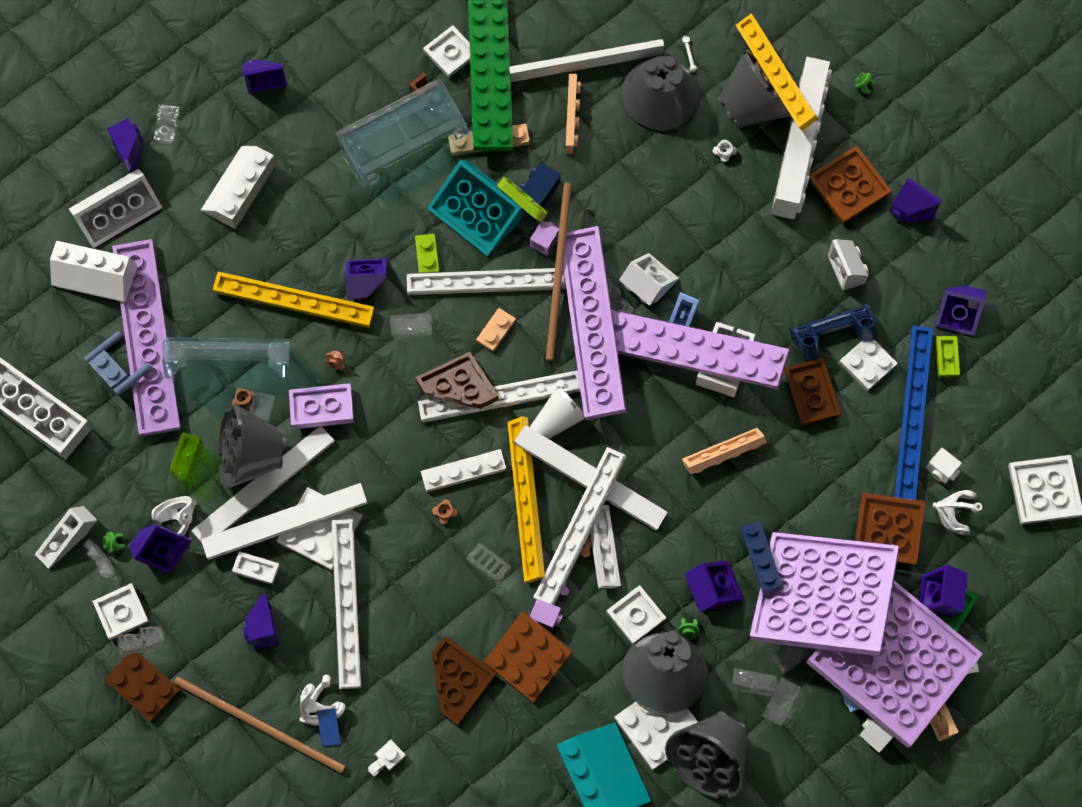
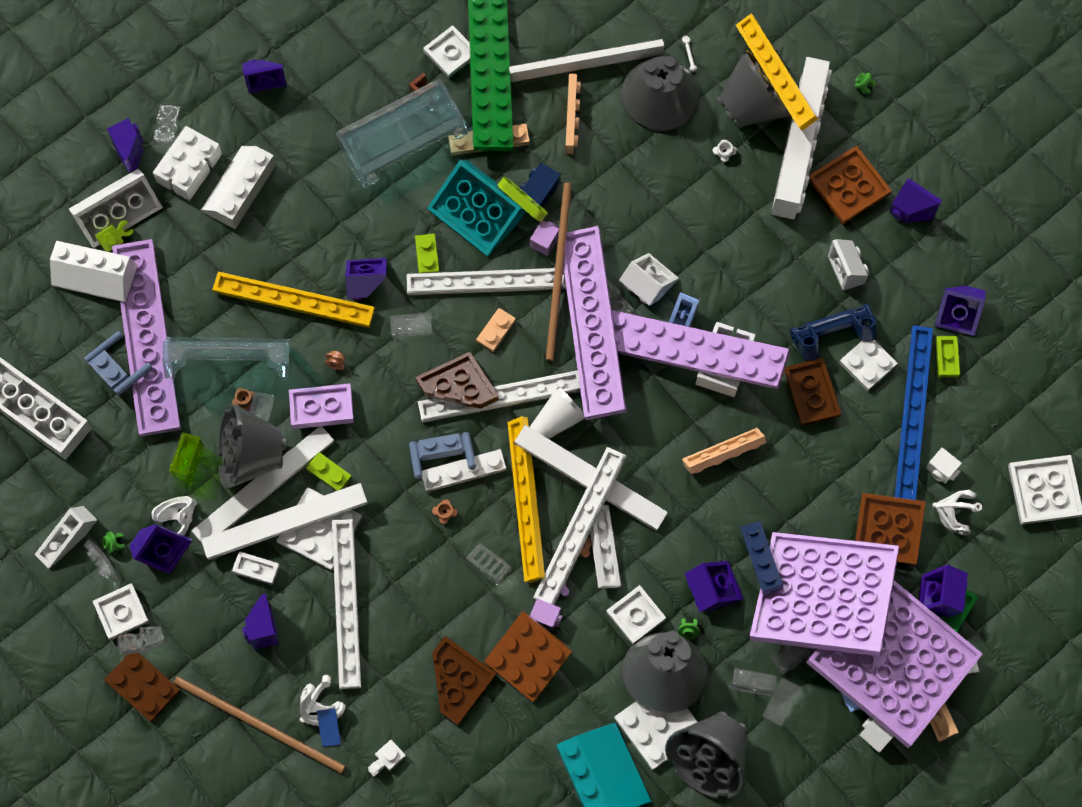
none -> lime plate [95,220,134,252]
none -> white piece [153,126,222,201]
none -> lime plate [306,452,352,491]
none -> sand blue plate [409,432,476,479]

